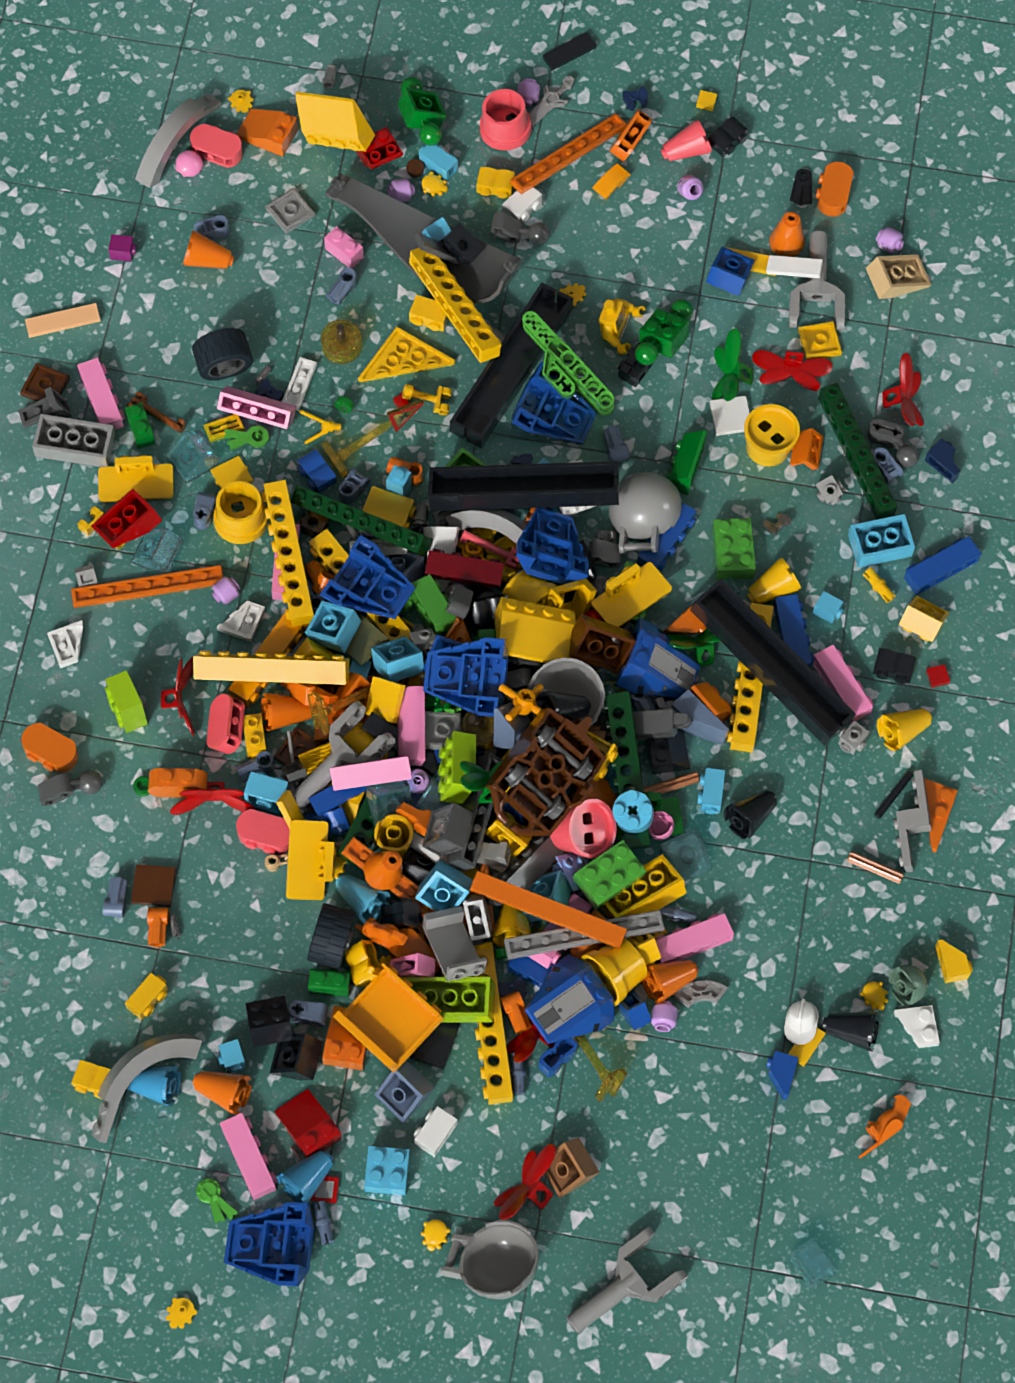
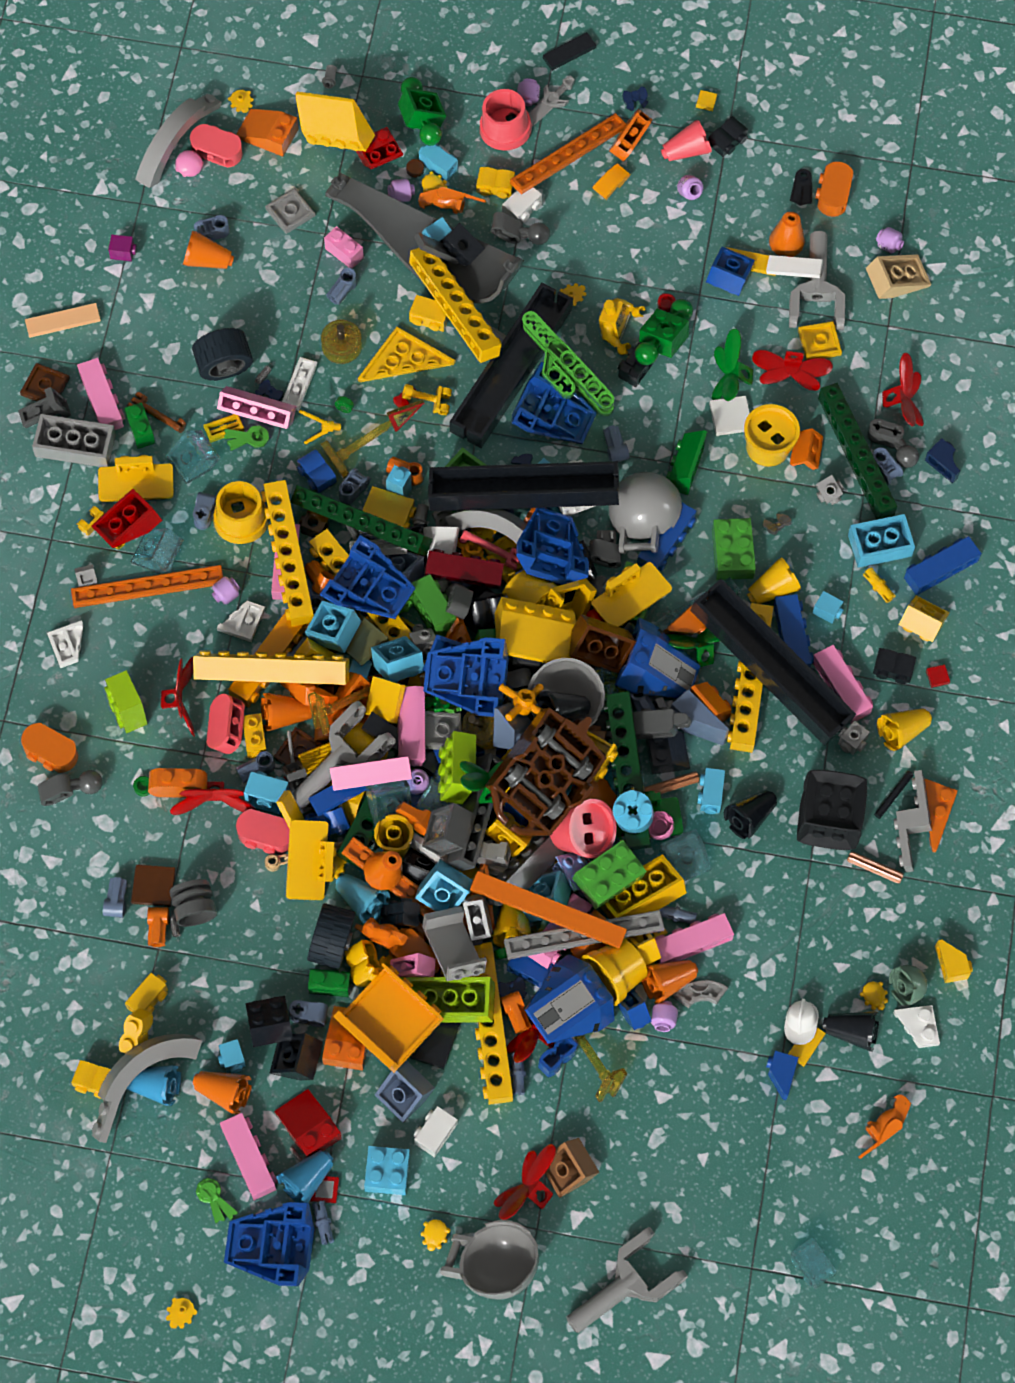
yellow piece [210,456,253,489] -> none
none -> yellow brick [119,1008,153,1054]
none -> dark grey wheel [169,879,217,927]
none -> orange animal [418,187,486,214]
none -> red tile [657,293,676,312]
none -> black piece [797,770,867,850]

